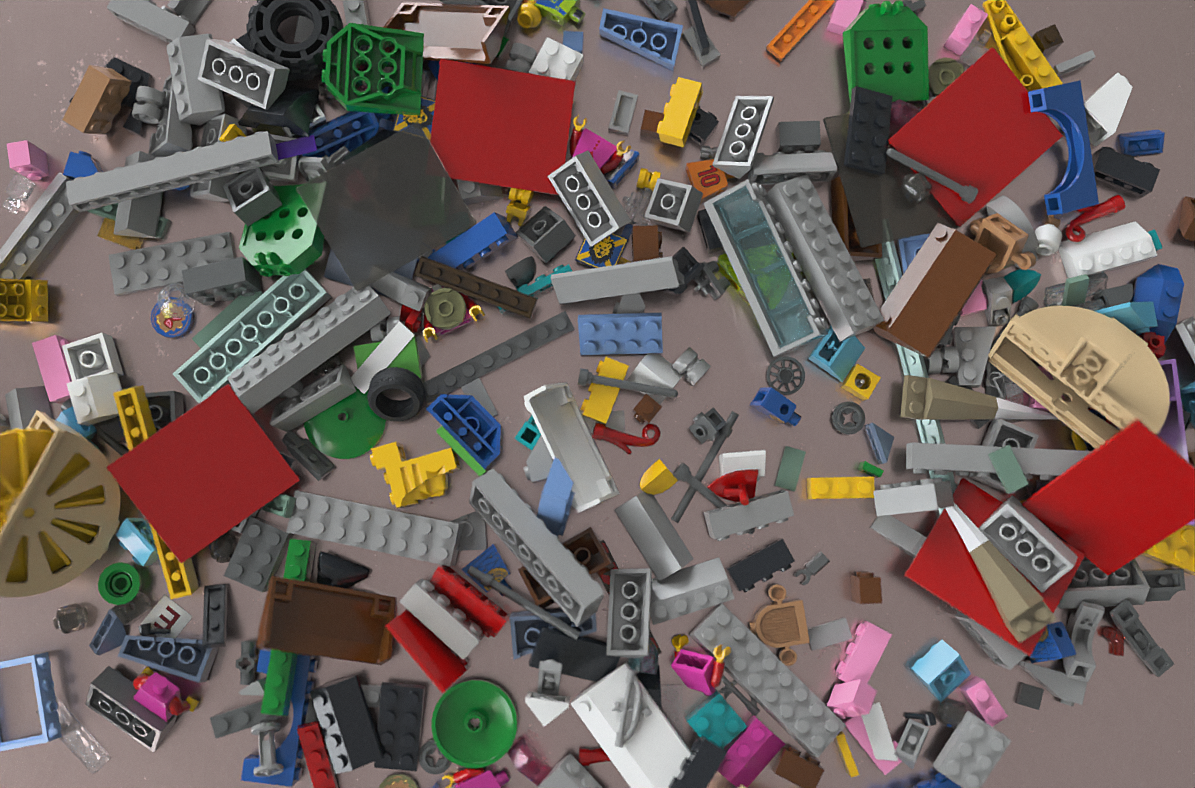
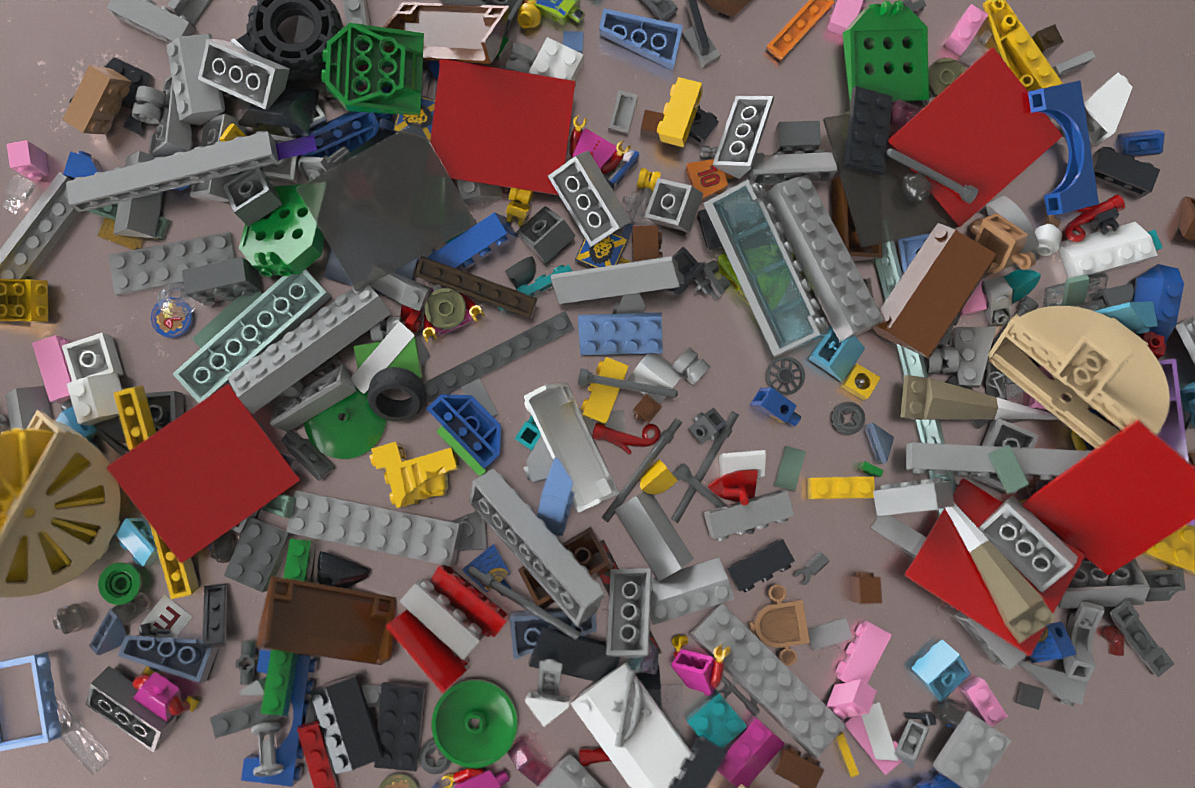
none -> dark grey bar [601,418,682,522]
none -> black tile [1090,208,1120,235]

